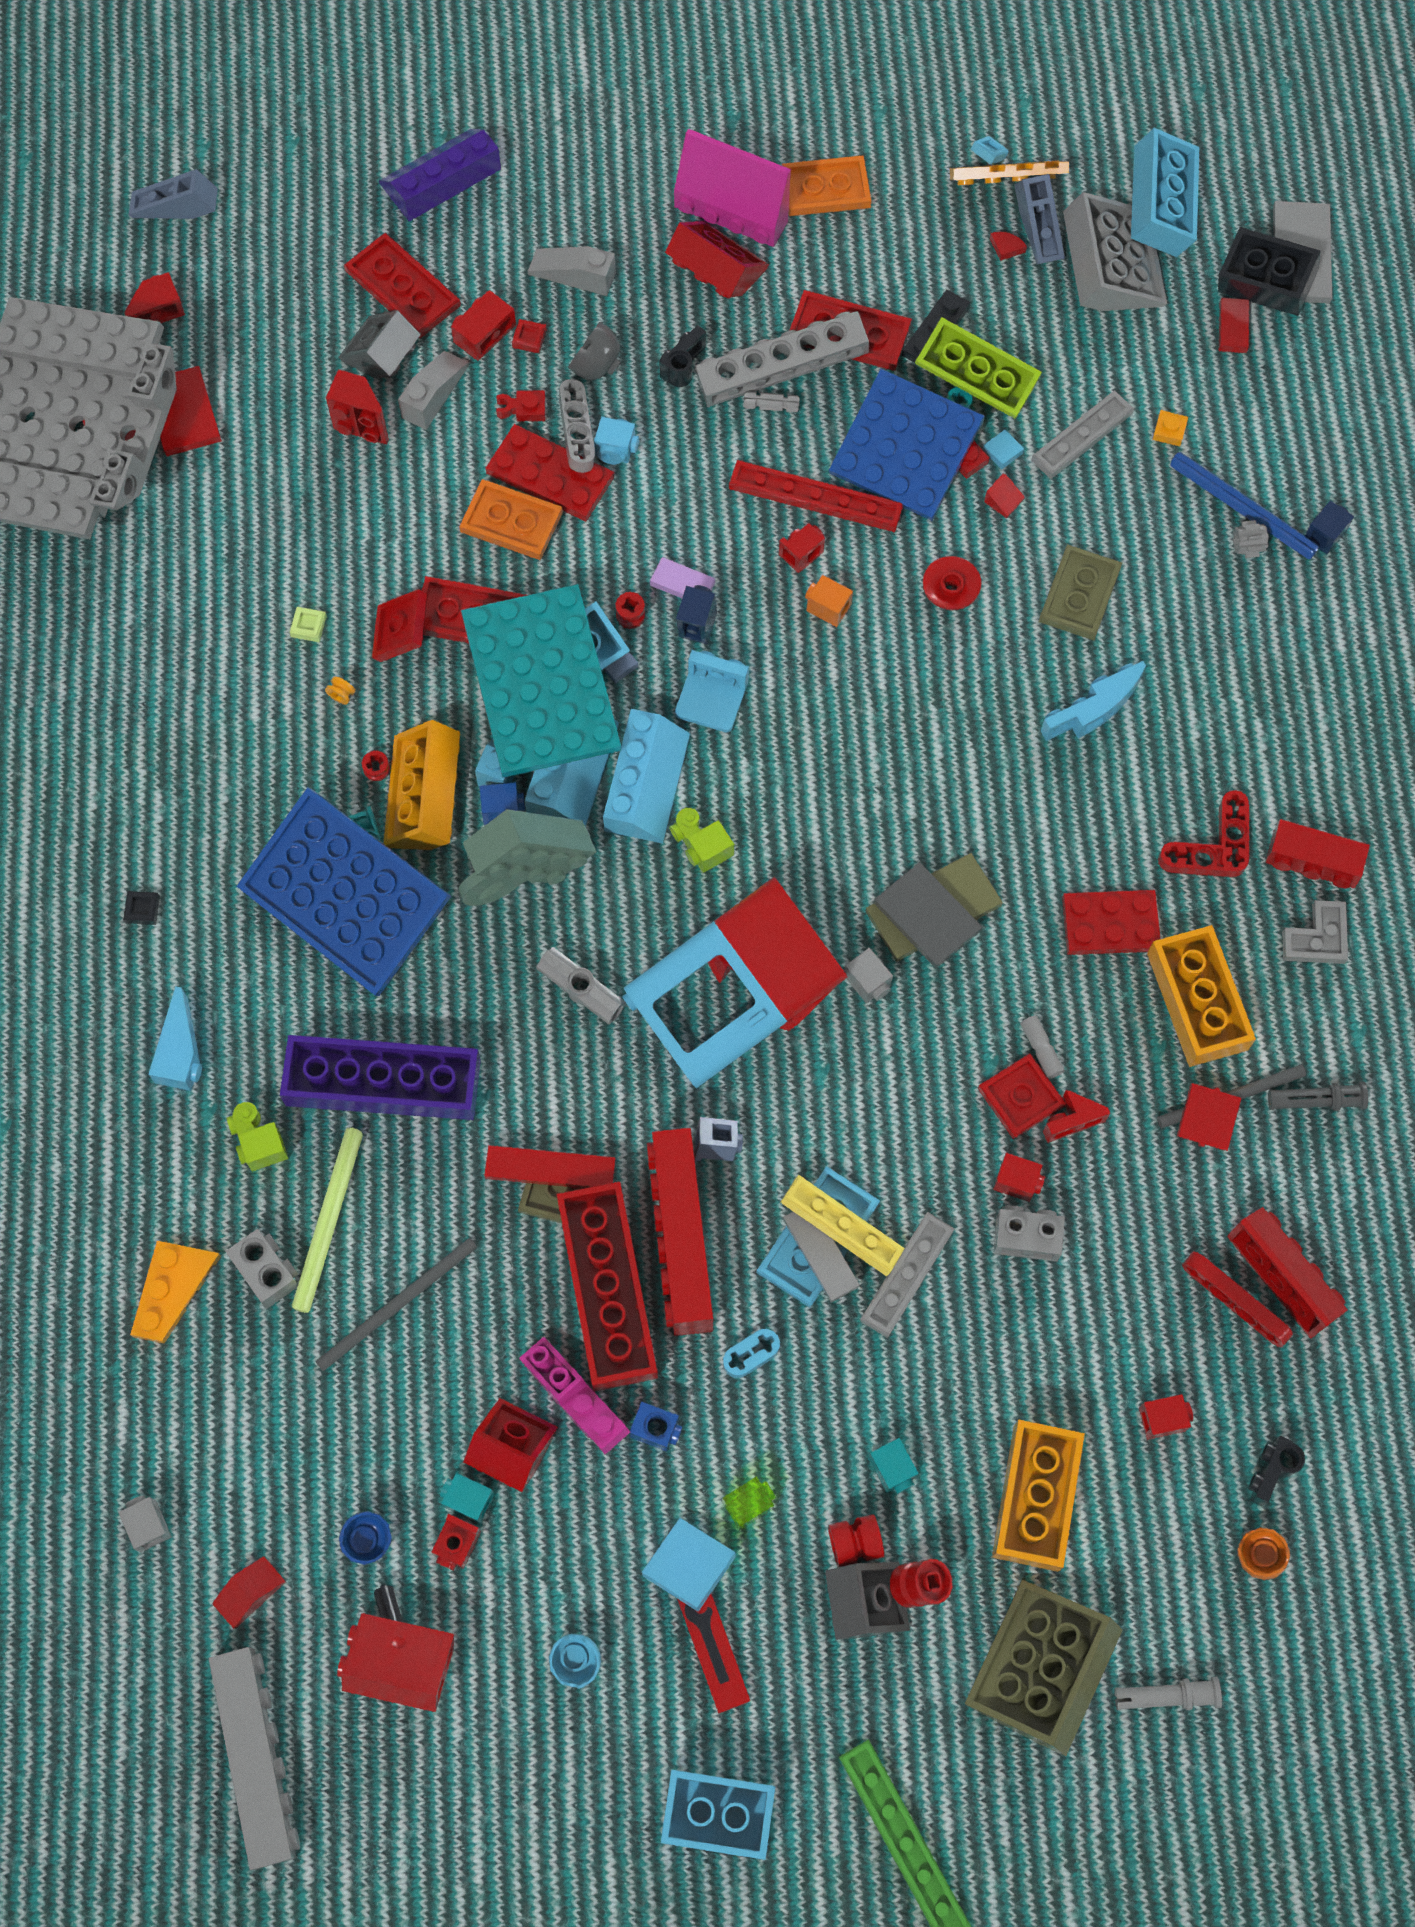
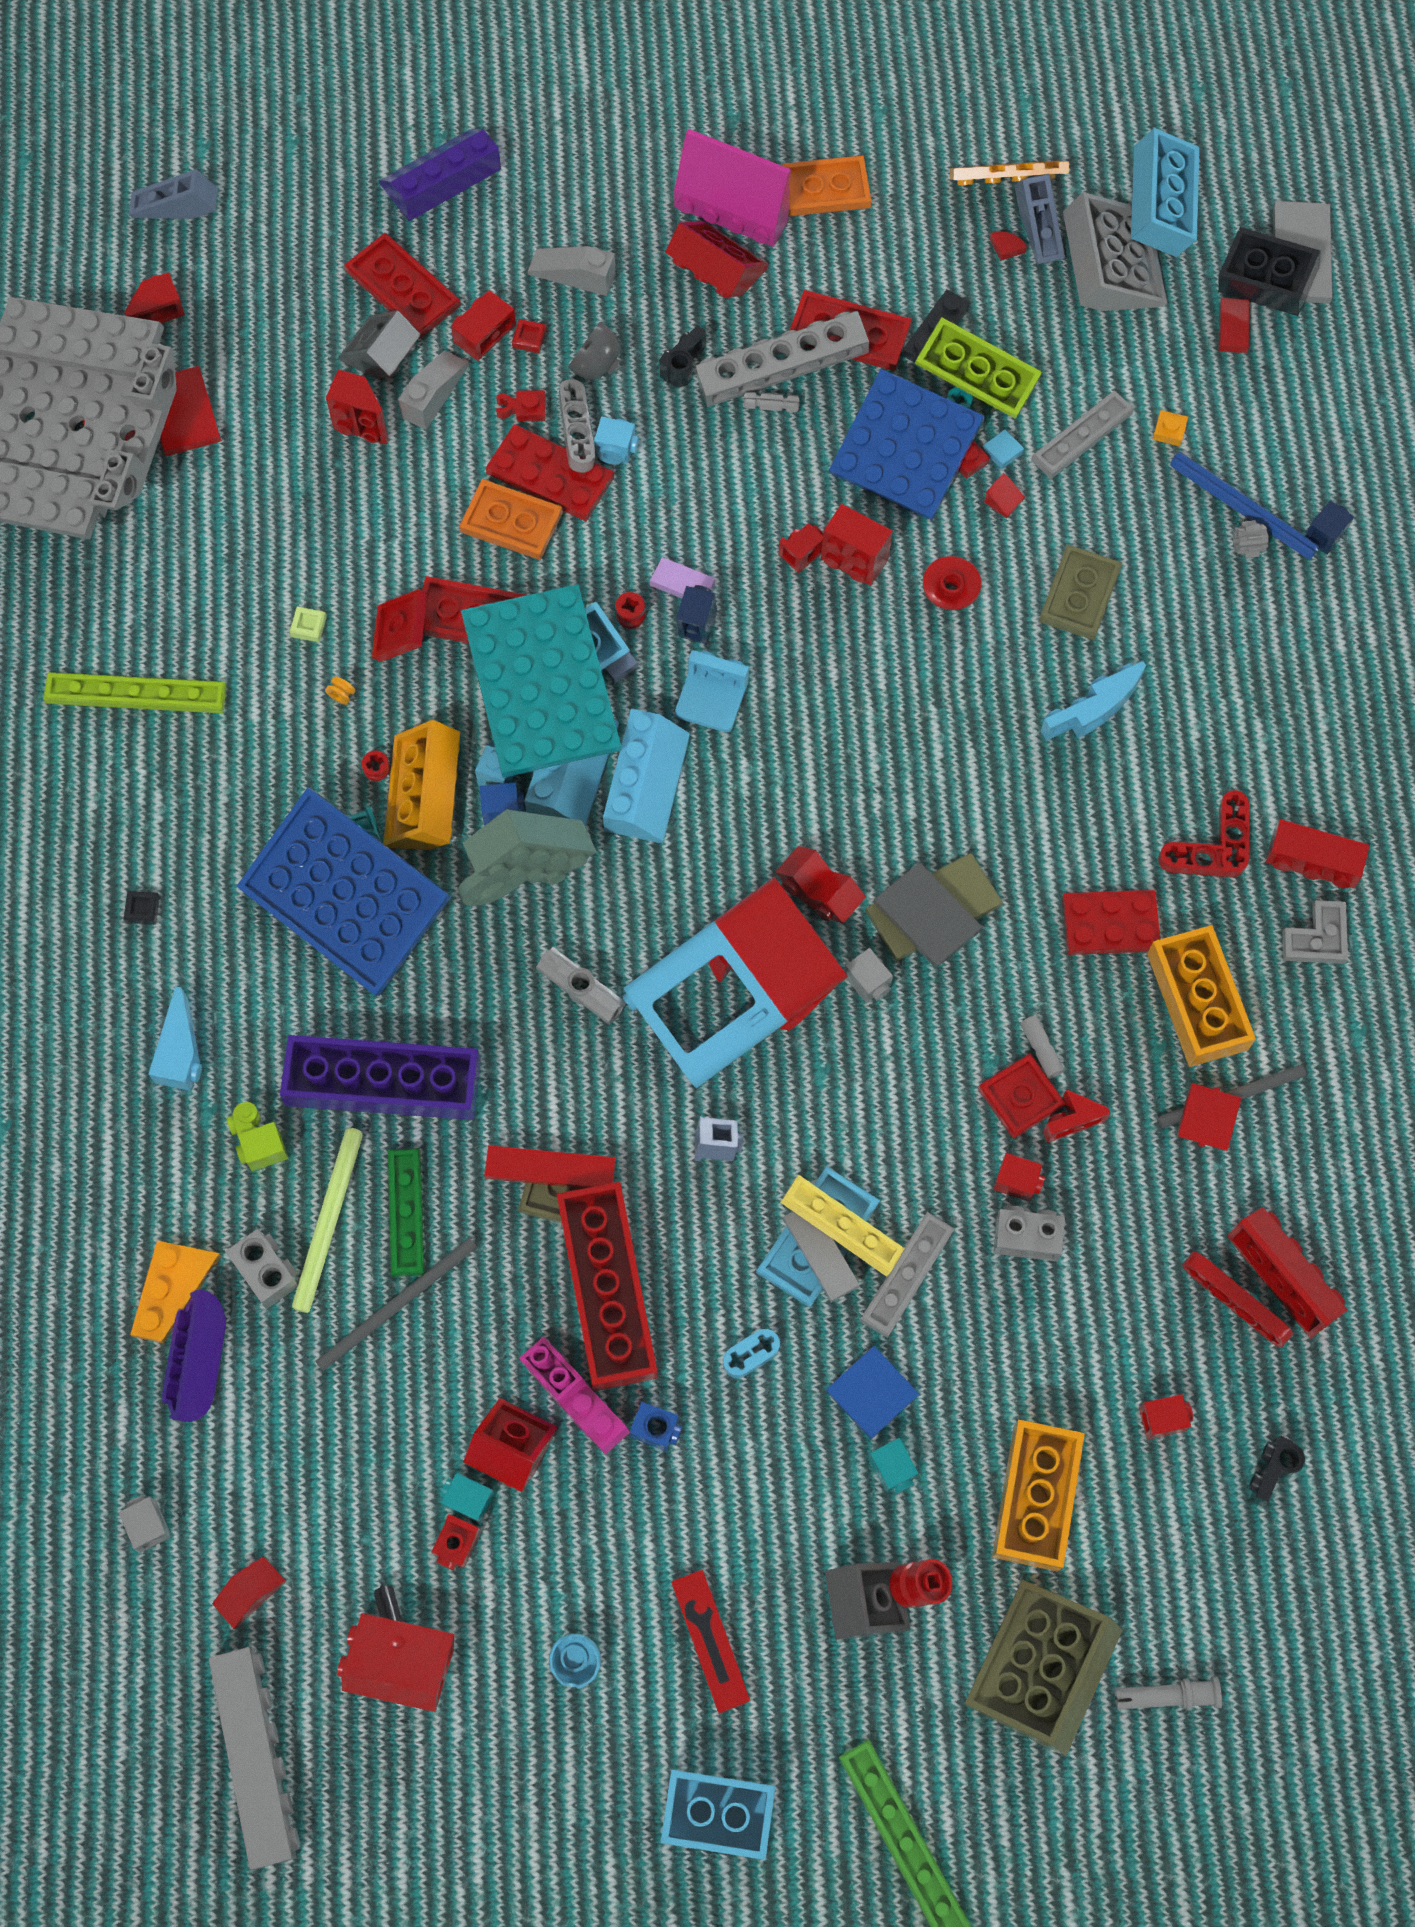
blue hair [339,1511,392,1565] -> none
medium azure tile [642,1518,736,1611] -> none
red brick [647,1128,713,1336] -> none
lime brick [669,808,735,873] -> none
clear neon green brick [722,1476,776,1531] -> none
red tile [729,460,903,532] -> none
orange brick [805,575,853,627] -> none
red wheel [828,1514,884,1568] -> none
medium azure tile [970,136,1009,165] -> none
orange hair [1237,1527,1290,1580] -> none
dark grey pin [1268,1081,1368,1111] -> none
none -> lime tile [43,672,227,713]
none -> dark purple brick [162,1289,226,1422]
none -> green tile [388,1148,425,1277]
none -> red brick [776,846,866,924]
none -> red brick [821,503,893,586]
none -> blue tile [826,1346,919,1440]

